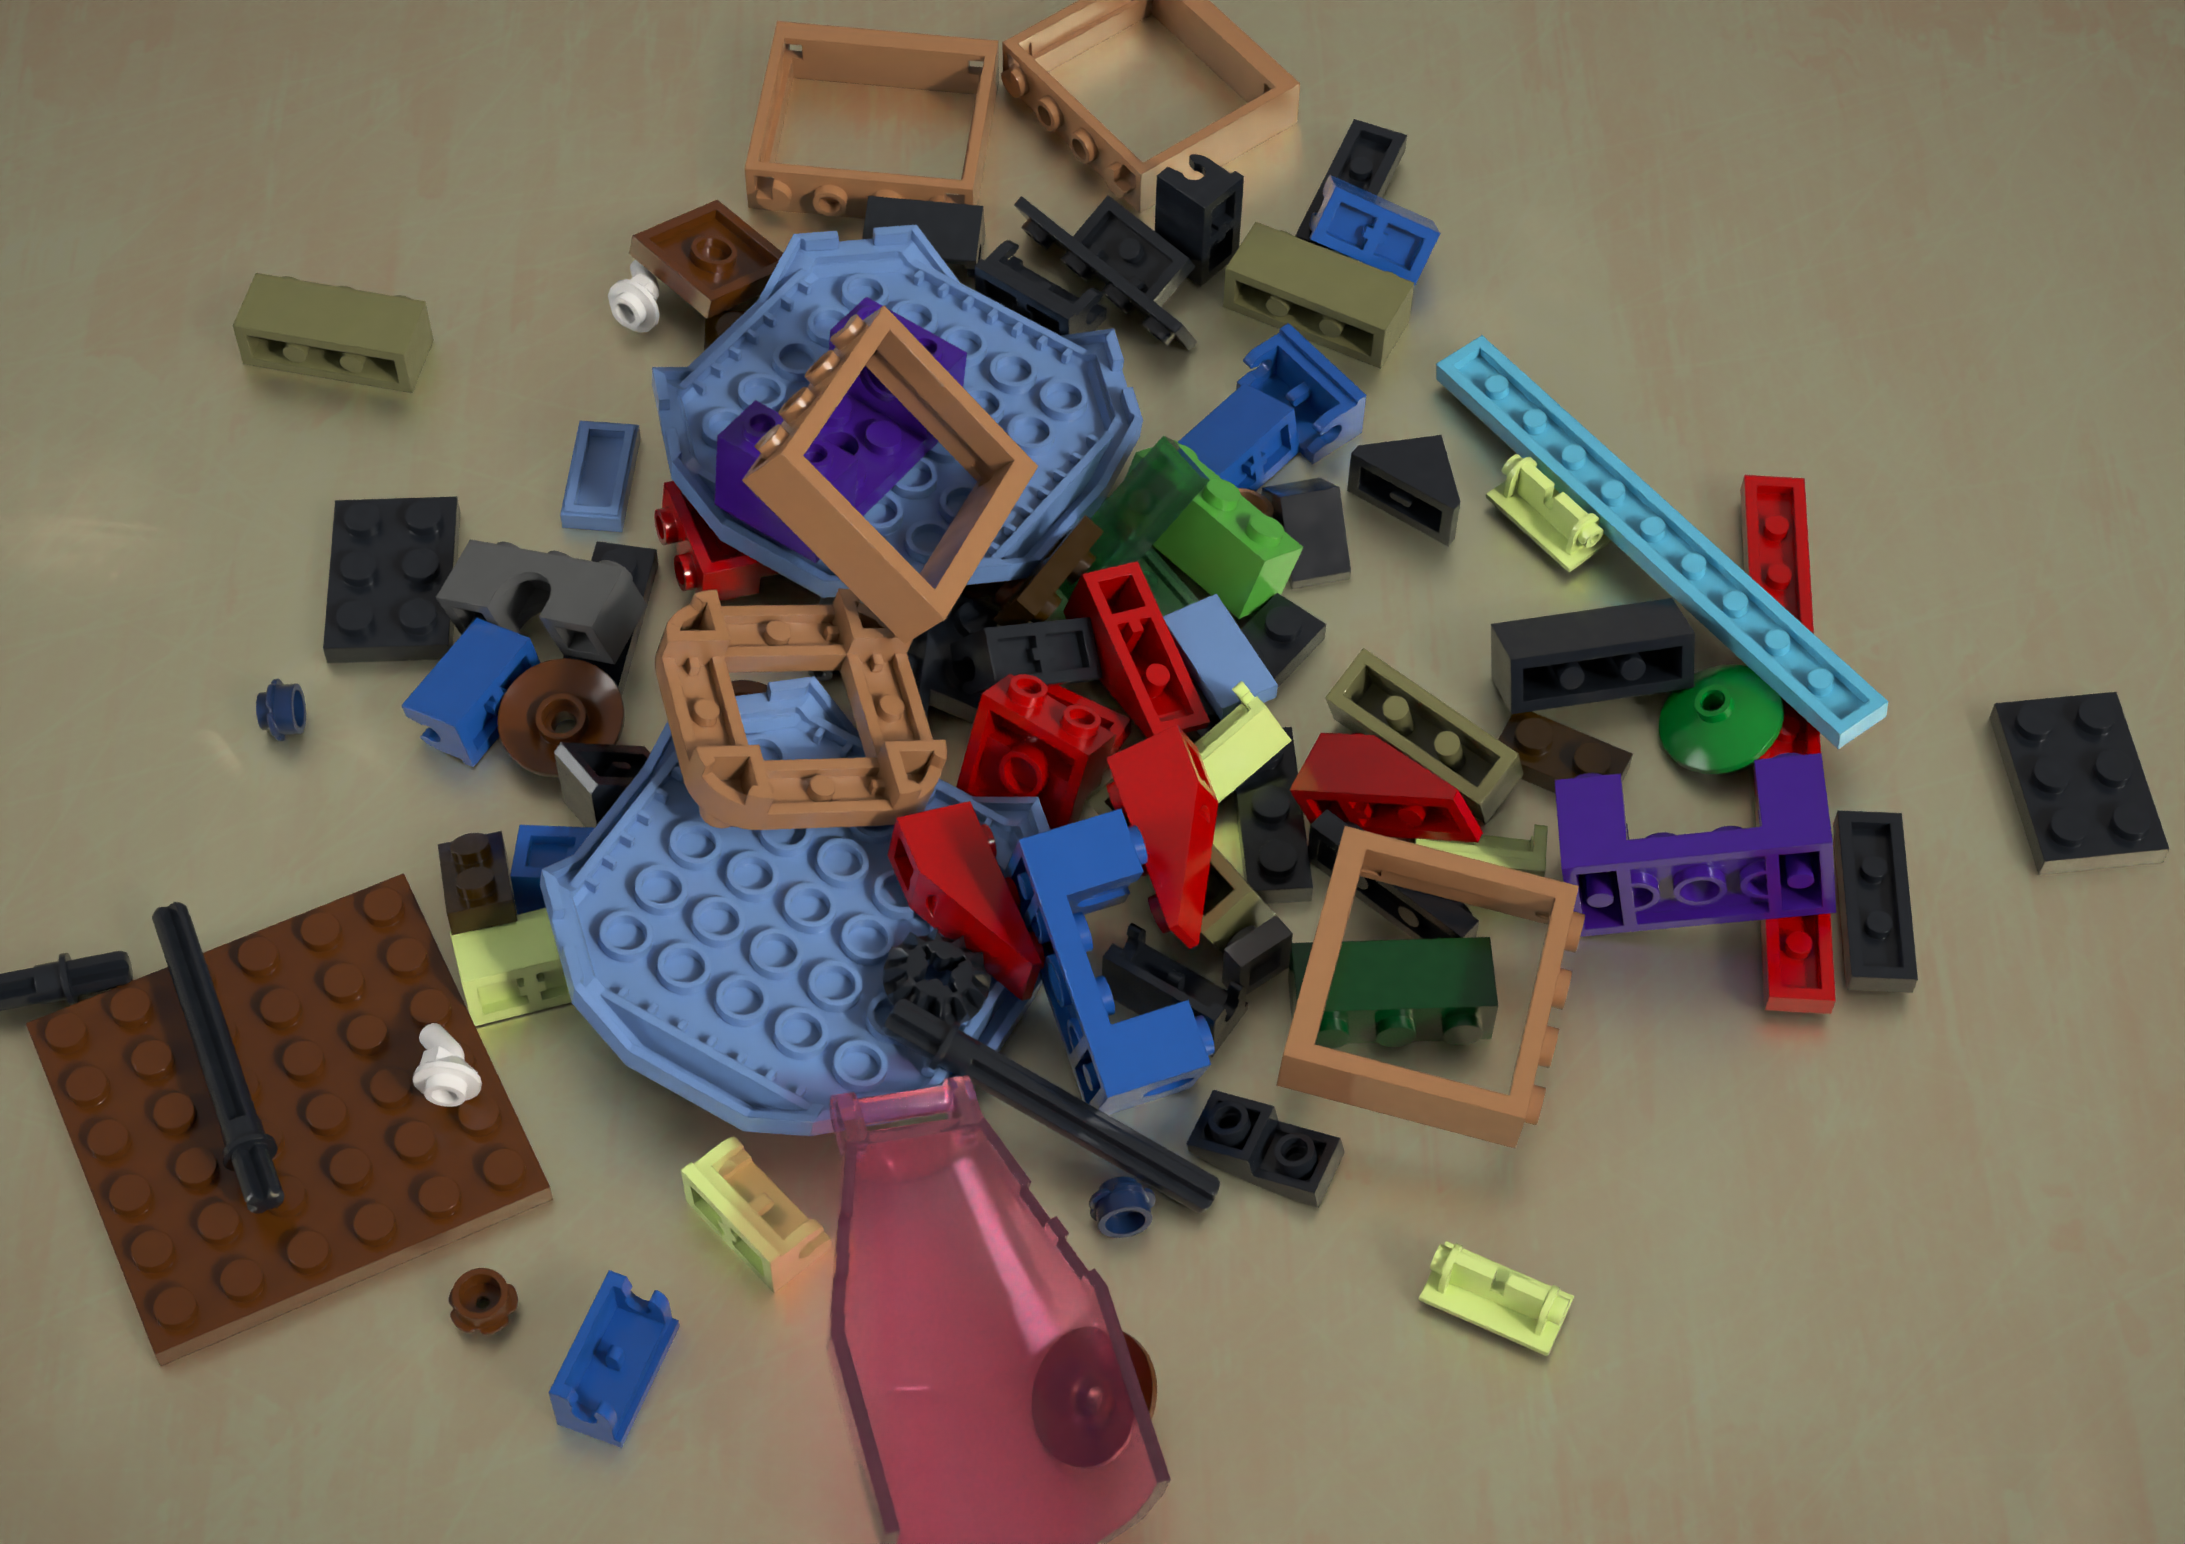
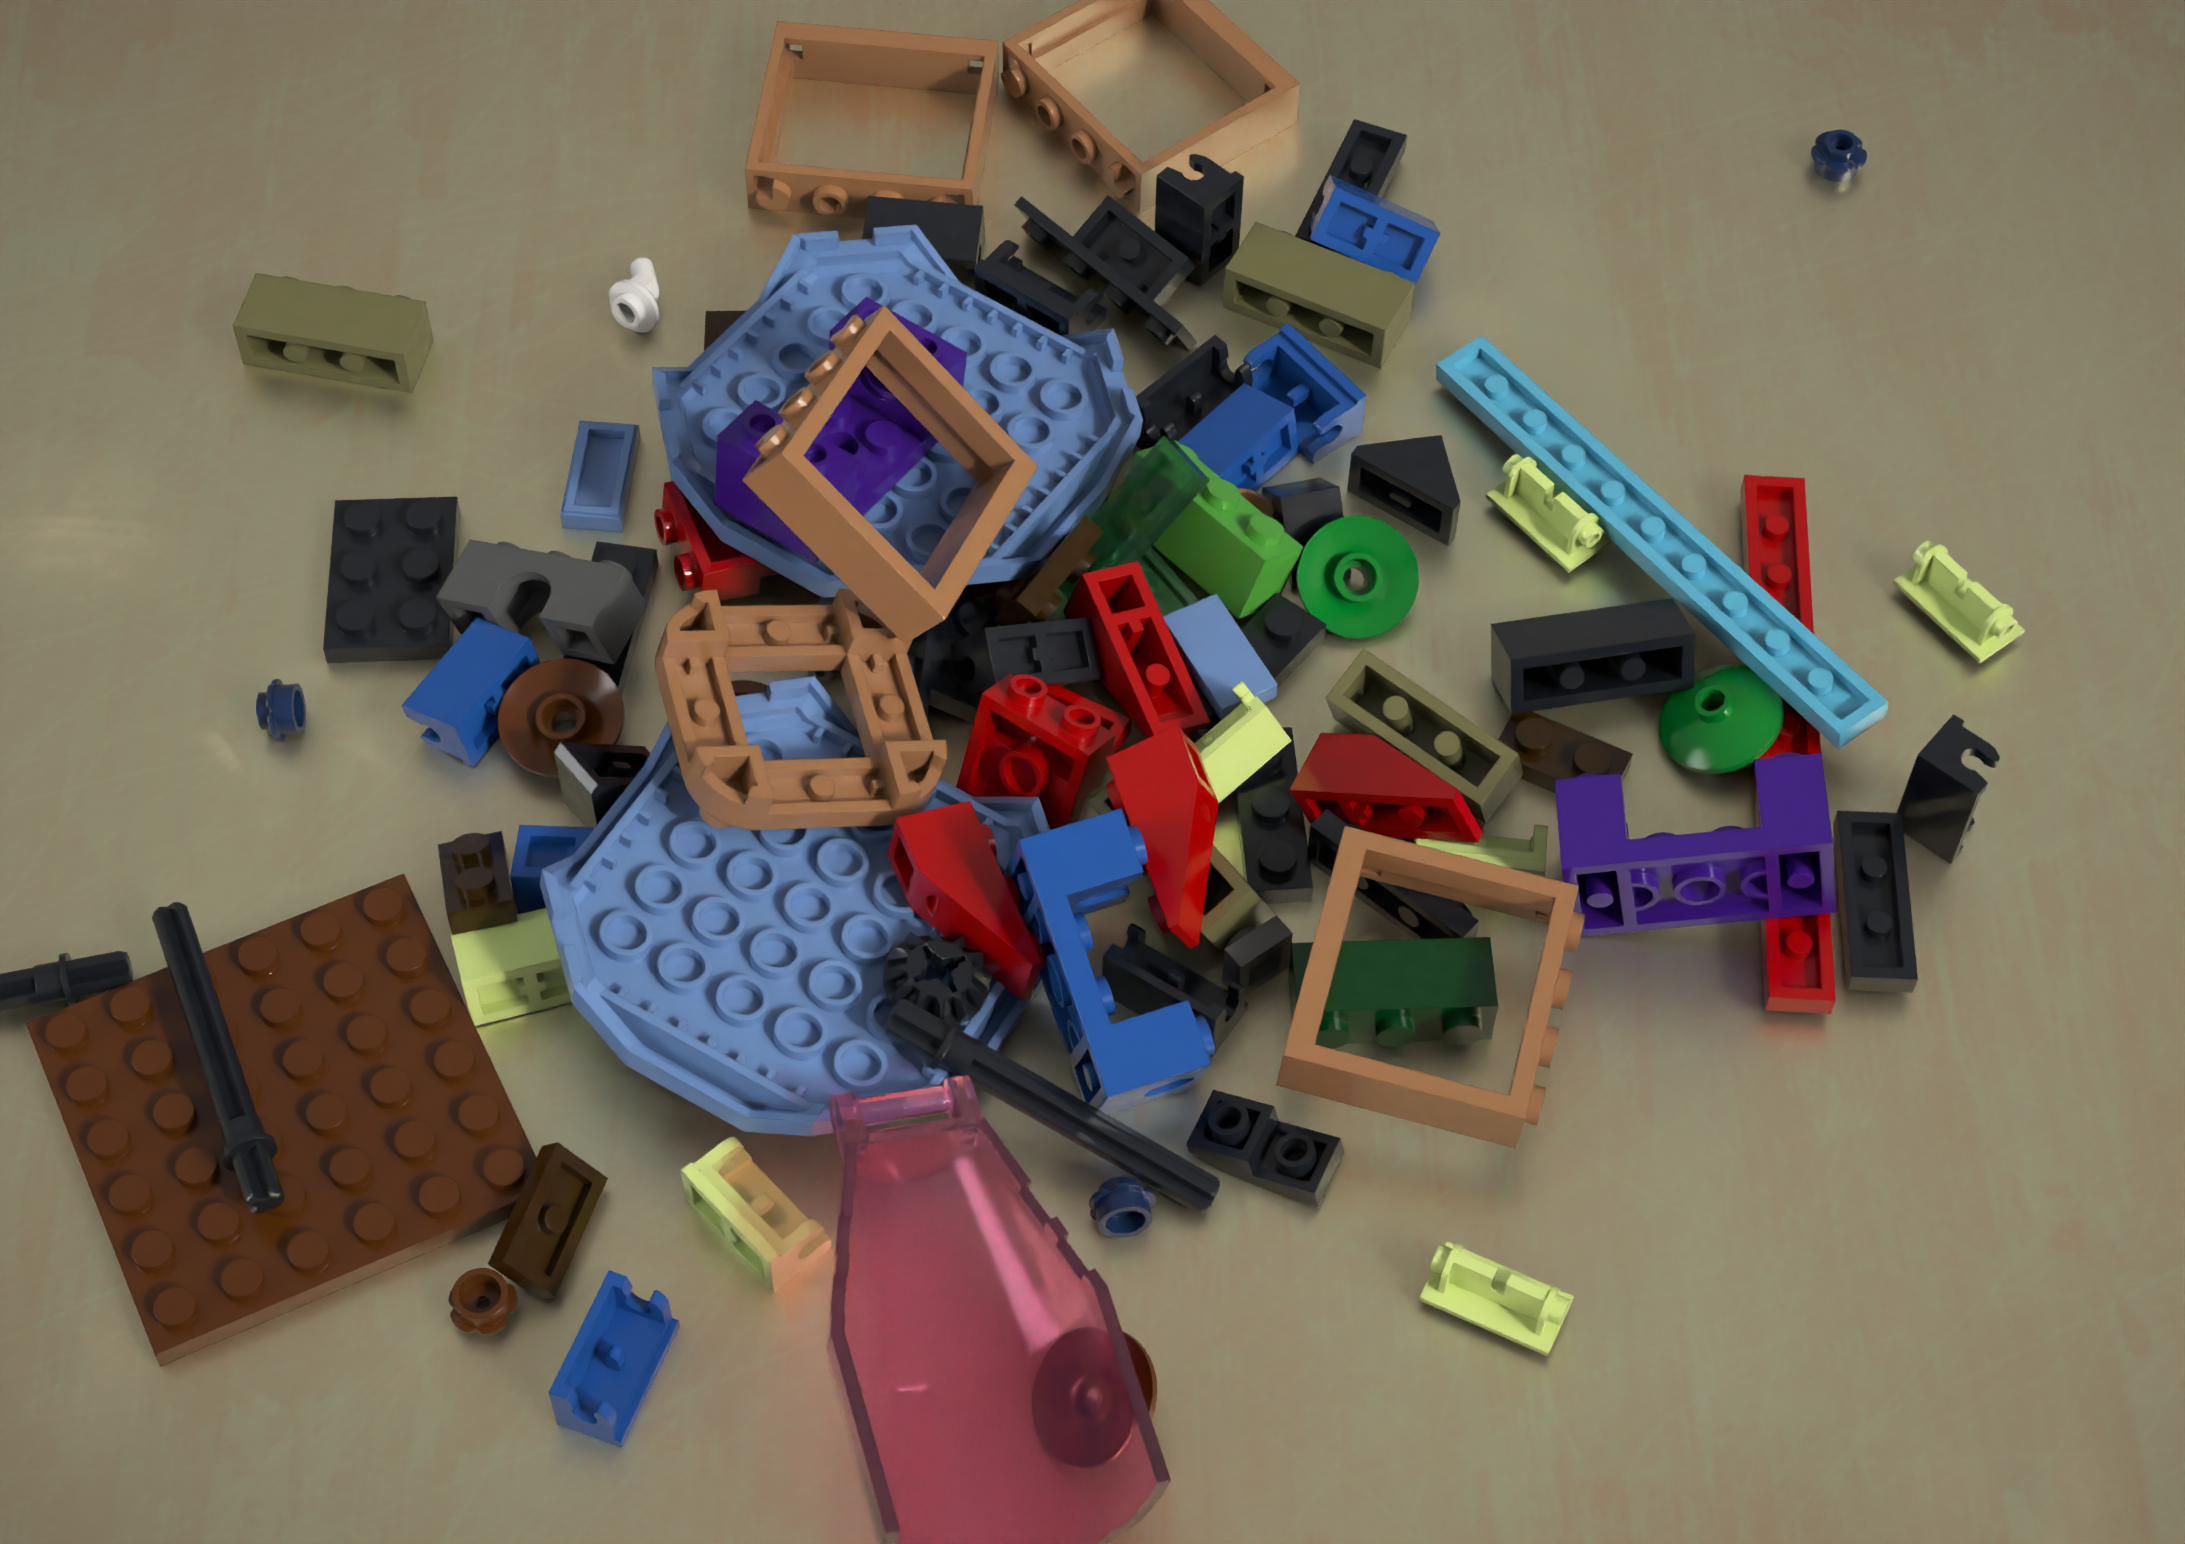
white plate [412,1023,482,1107] -> none
reddish brown plate [629,199,783,319] -> none
black plate [1989,692,2169,875] -> none
none -> dark brown plate [488,1142,608,1300]
none -> black hinge [1136,335,1253,450]
none -> green dish [1296,516,1419,639]
none -> dark blue plate [1811,129,1867,182]
none -> yellowish green hinge [1893,541,2025,663]
none -> black hinge [1897,714,2000,864]

